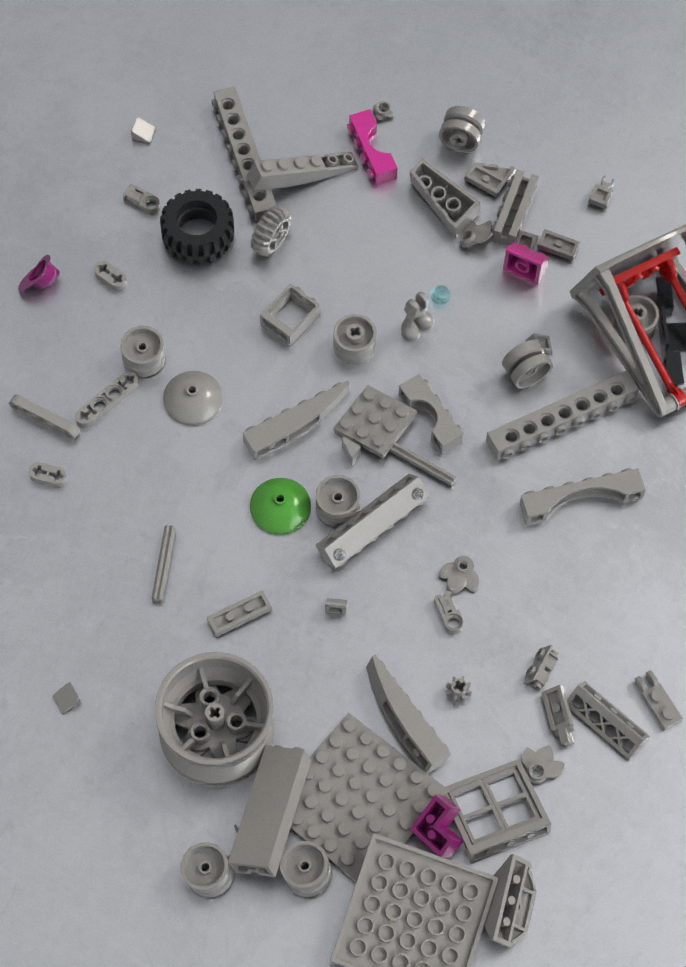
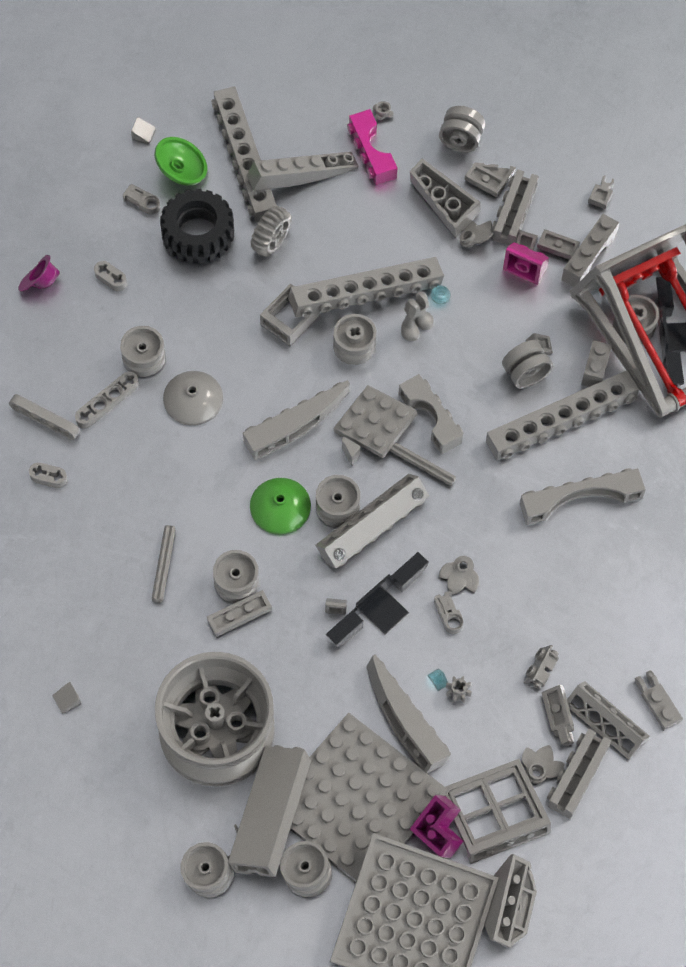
none -> bright green dish [154,137,207,186]
none -> light grey wheel [213,550,259,603]
none -> light grey brick [288,257,444,318]
none -> black piece [325,552,429,647]
none -> clear light blue piece [427,669,448,691]
none -> light grey brick [547,728,612,819]
none -> light grey arch [561,214,619,287]
none -> light grey brick [581,340,612,387]

